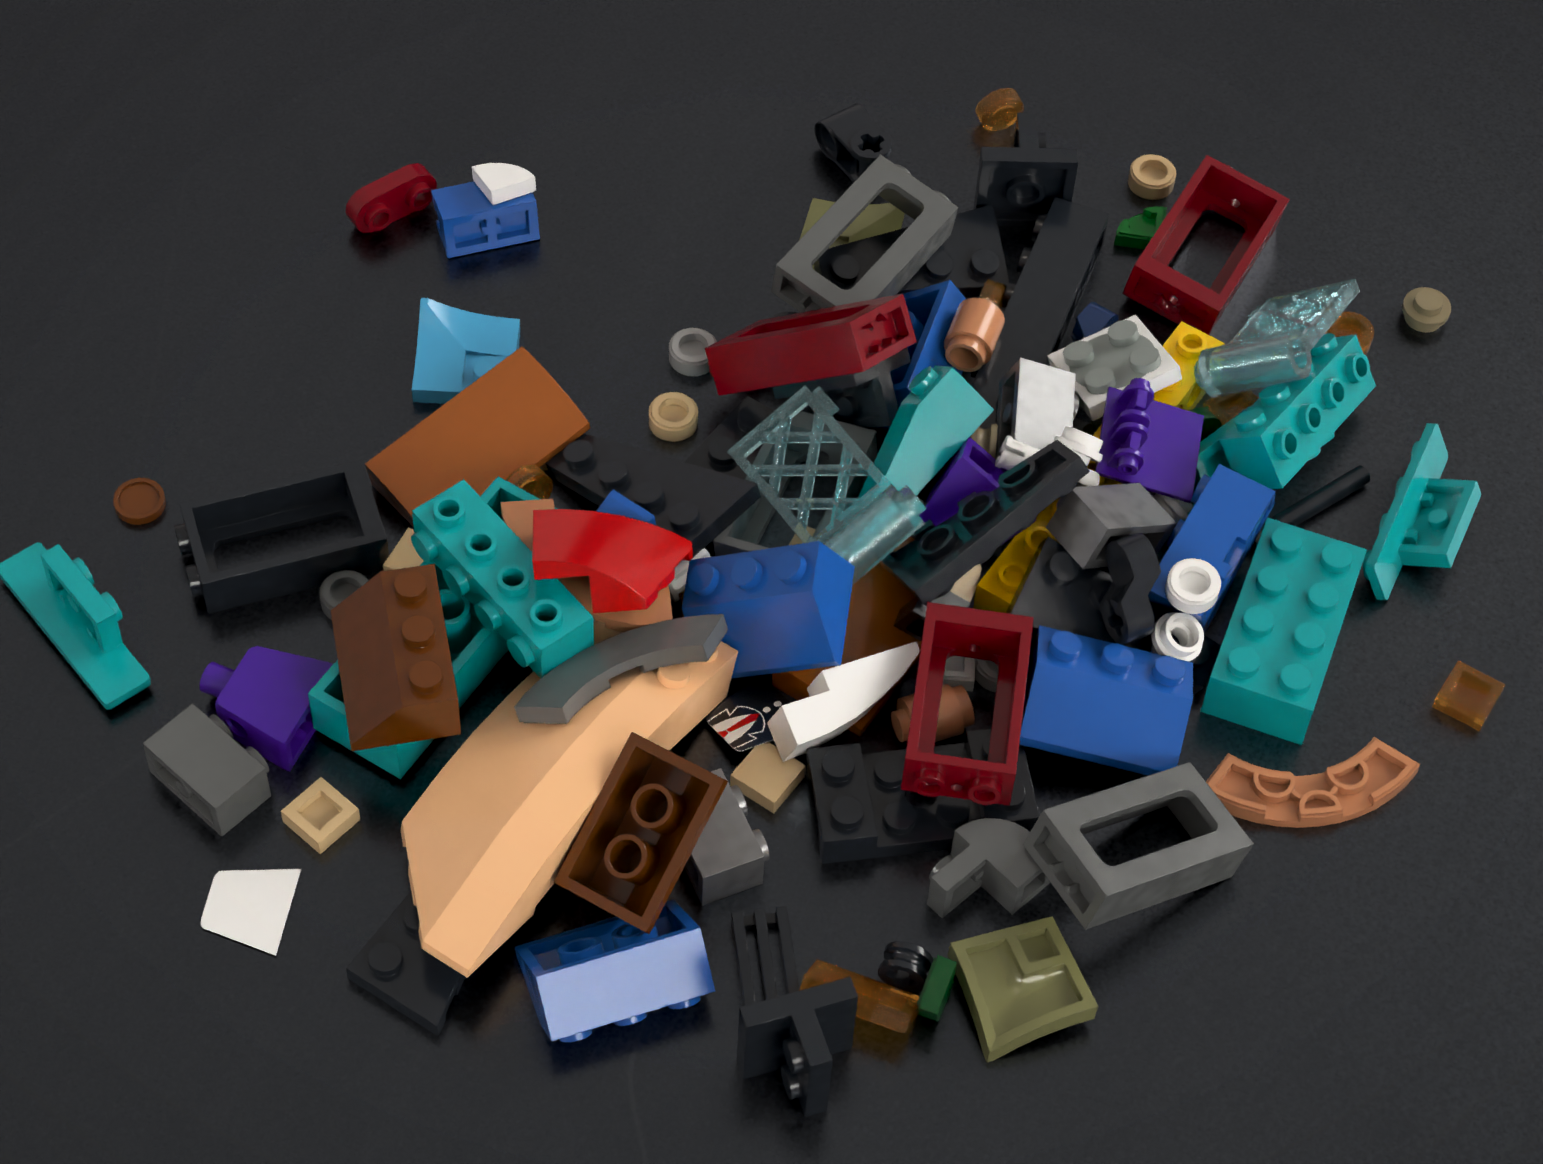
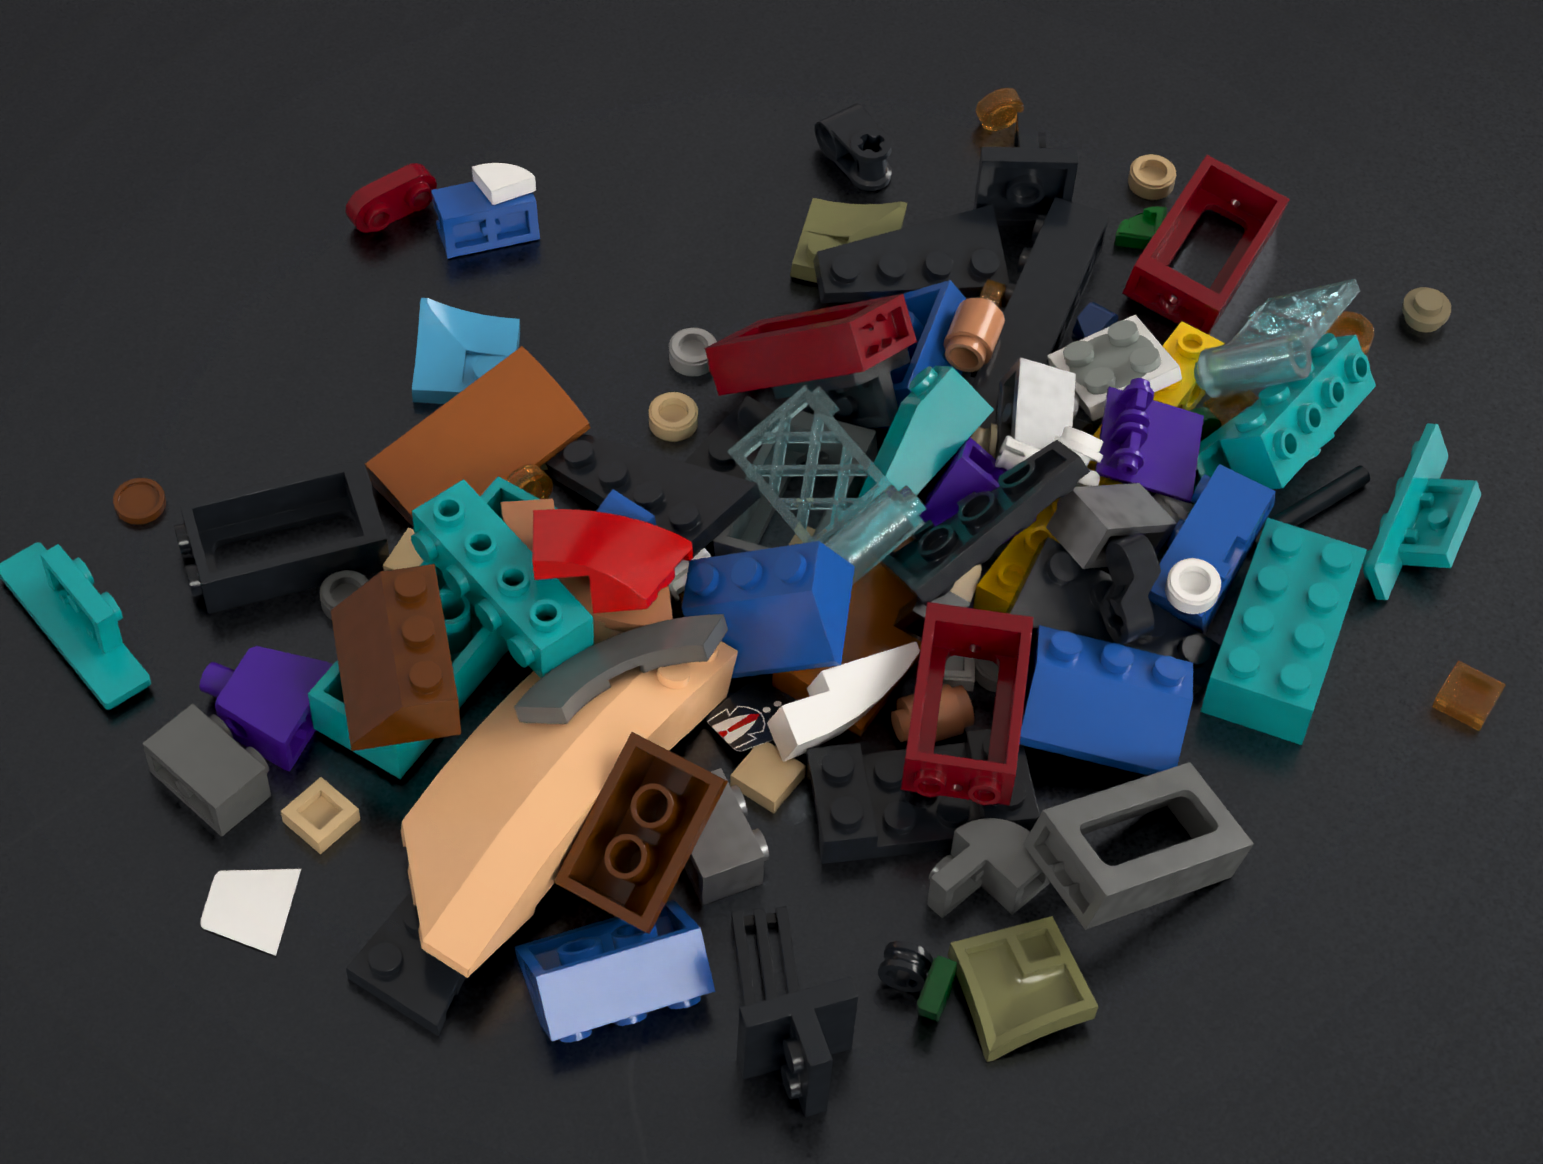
dark grey piece [771,154,959,312] -> none
clear orange tile [799,959,920,1034] -> none
white plate [1151,612,1204,662] -> none
nougat tile [1206,737,1420,828] -> none

